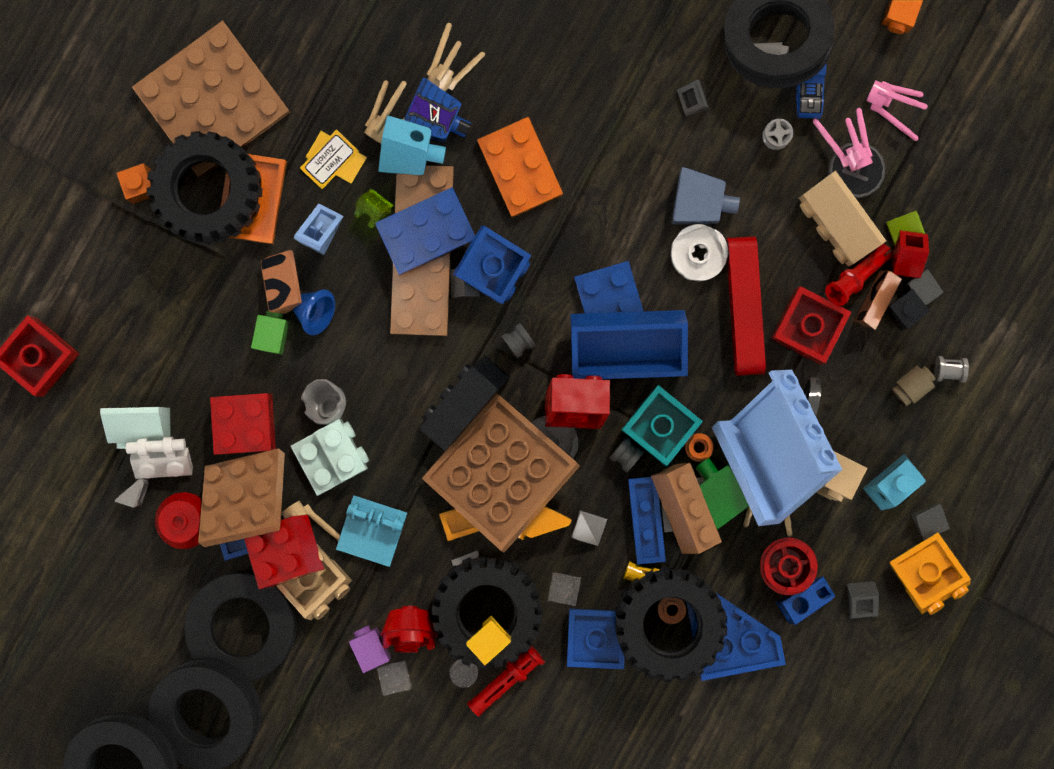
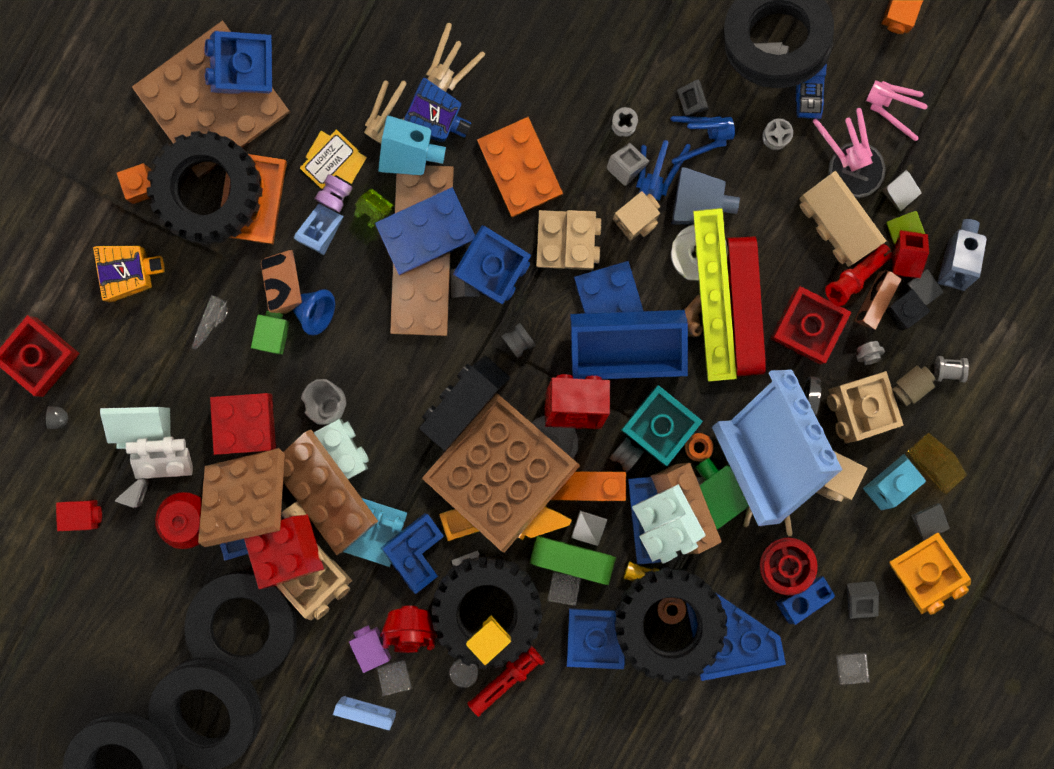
none -> dark grey hinge [46,406,68,429]
none -> red brick [56,500,102,531]
none -> torso [93,246,165,302]
none -> clear plate [192,295,228,350]
none -> blue plate [204,31,272,94]
none -> medium nougat plate [283,430,378,555]
none -> lavender wheel [315,174,353,213]
none -> light blue tile [333,696,396,730]
none -> blue plate [381,513,444,594]
none -> bright green beam [529,536,616,585]
none -> tan plate [536,210,601,270]
none -> orange slope [551,471,626,501]
none -> light grey slope [607,143,649,186]
none -> light grey bush [612,107,638,137]
none -> tan brick [613,191,660,241]
none -> light aqua plate [632,484,706,563]
none -> blue plant [636,140,691,201]
none -> blue plant [670,116,735,164]
none -> medium nougat arm [684,294,703,337]
none -> neon yellow plate [693,208,737,381]
none -> tan plate [827,371,903,443]
none -> clear plate [836,652,869,685]
none -> light grey plate [856,341,885,365]
none -> slope [882,170,922,211]
none -> clear yellow slope [907,433,967,494]
none -> sand blue torso [937,219,987,291]

